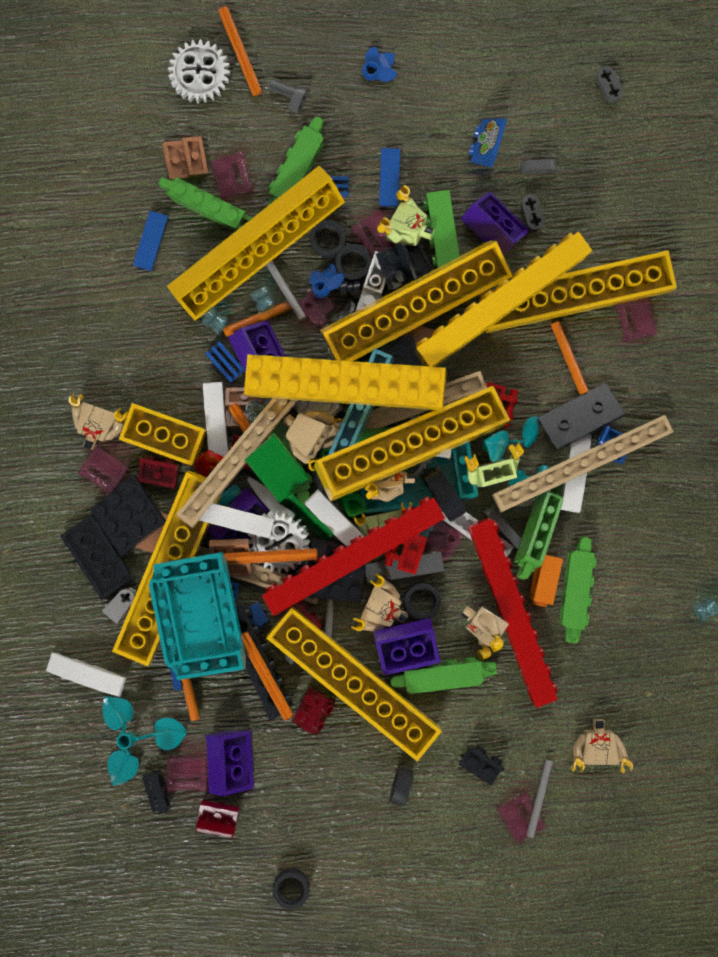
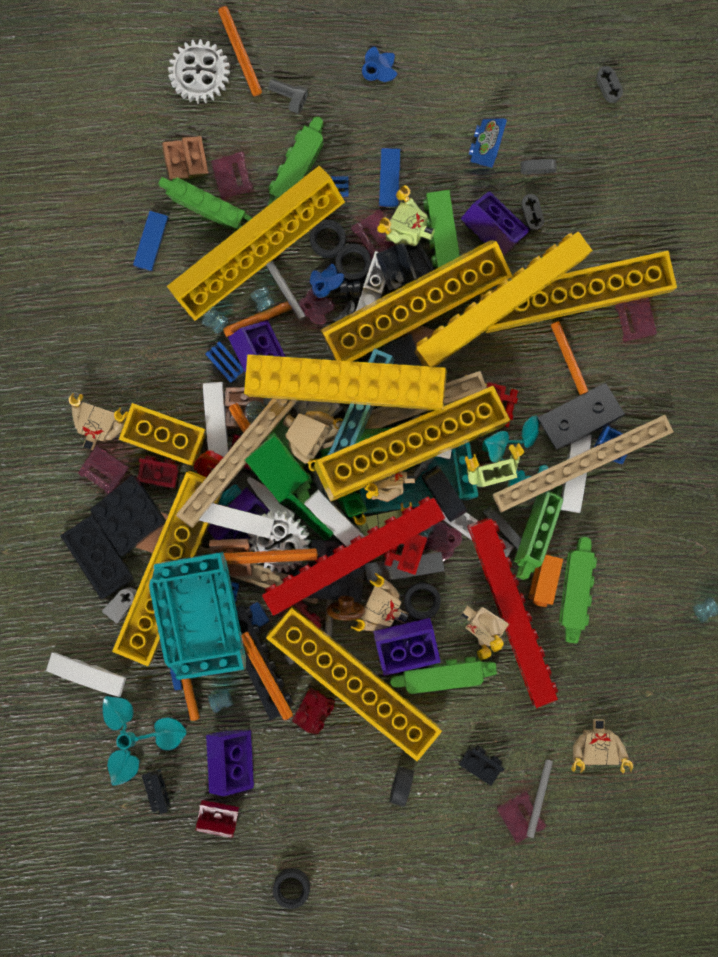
clear pink plate [167,756,208,793] -> none
none -> clear light blue wheel [208,688,233,713]
none -> reddish brown piece [327,596,365,621]

